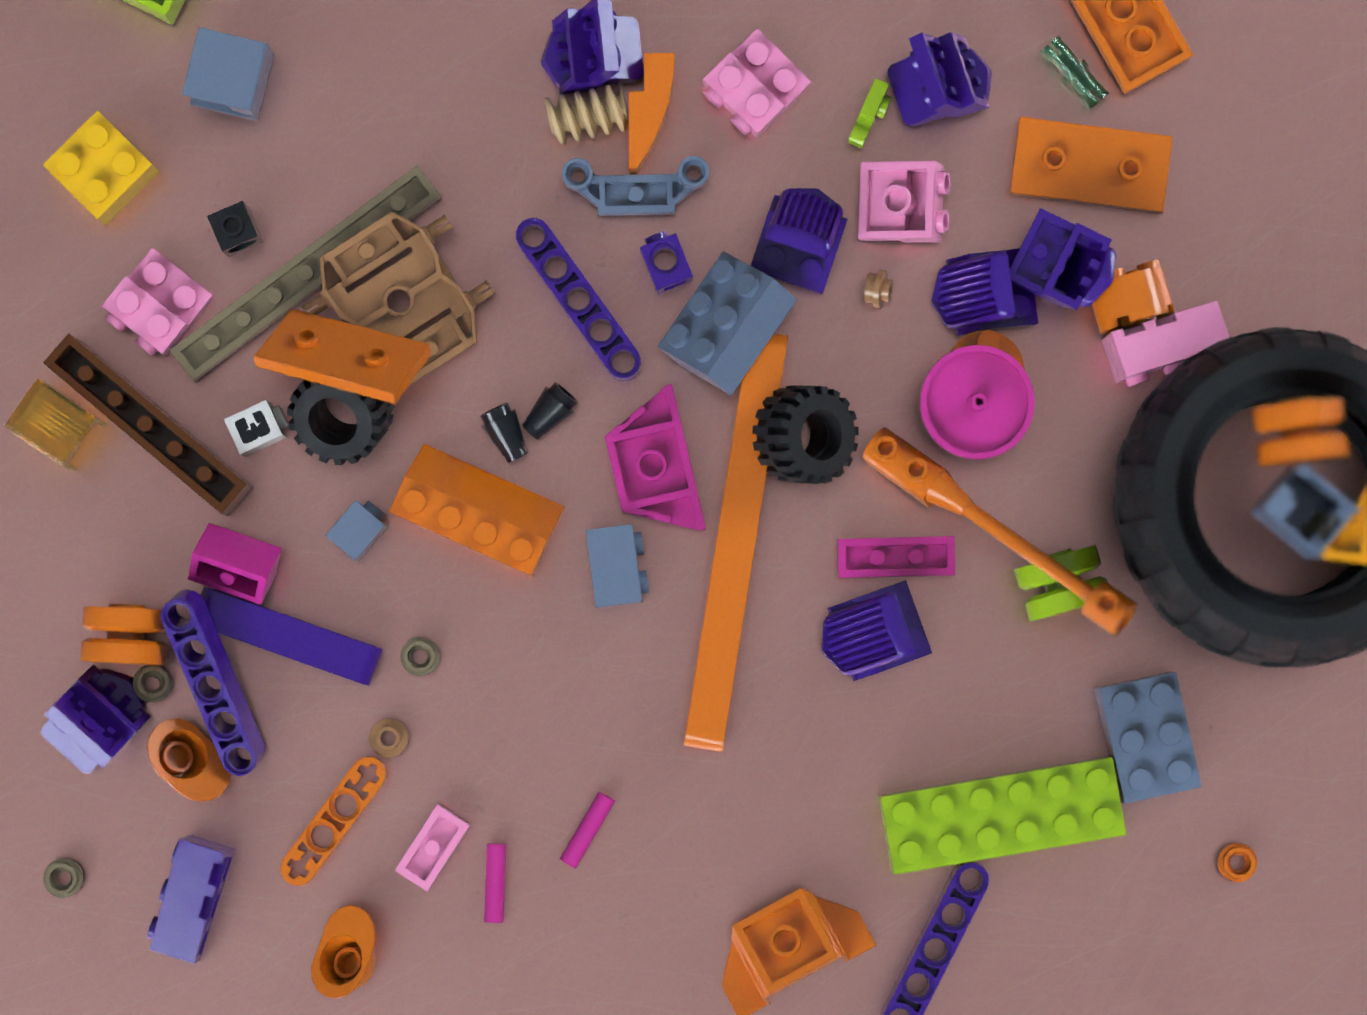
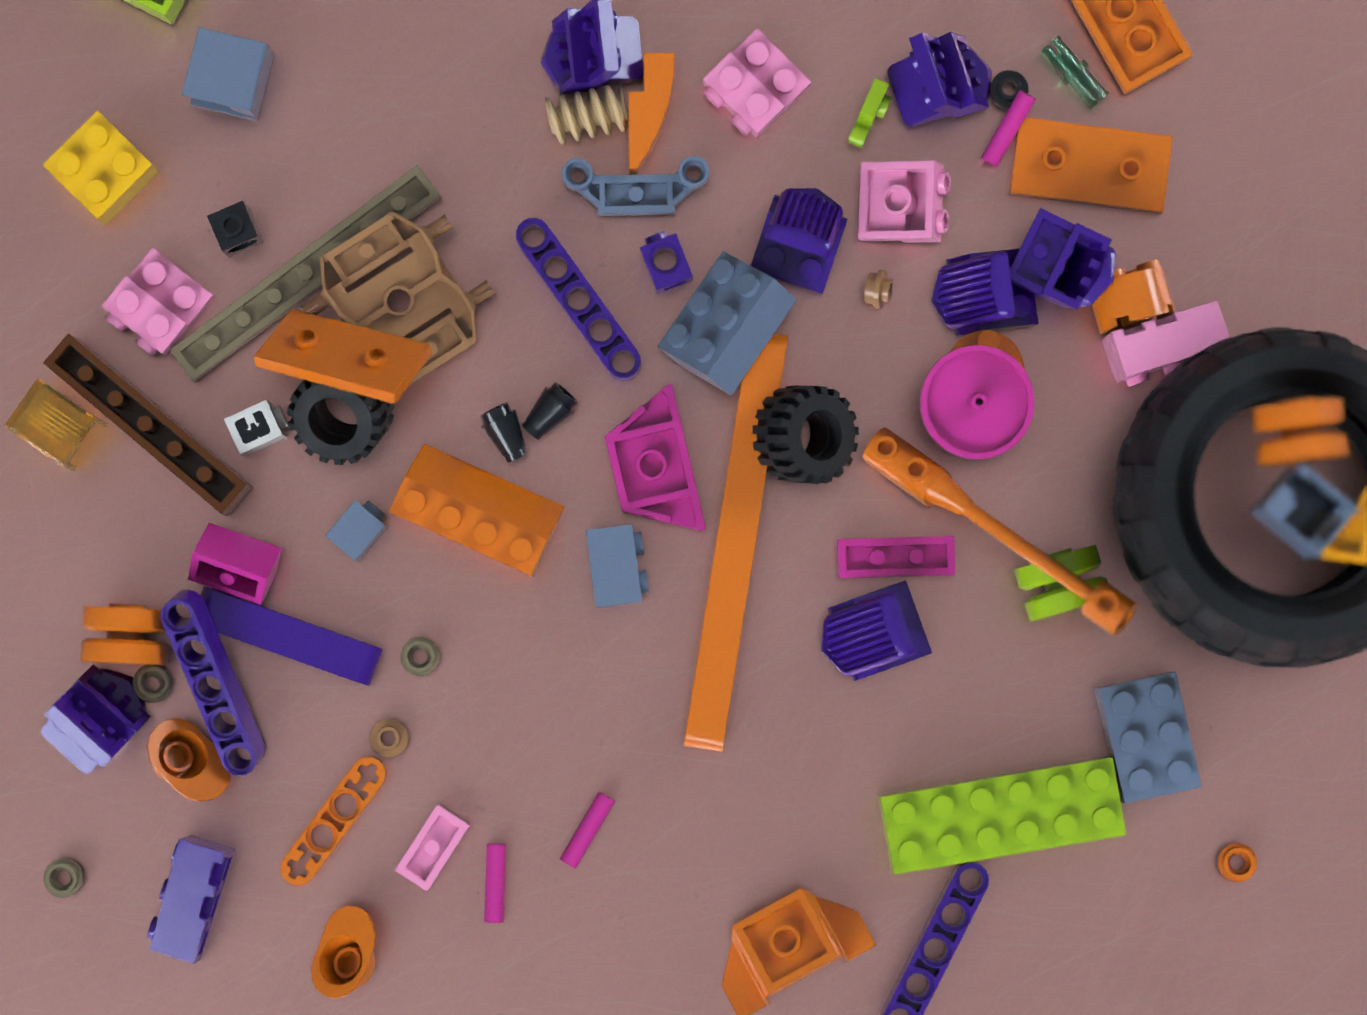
none -> dark pink piece [981,90,1036,166]
none -> black plate [990,70,1029,109]

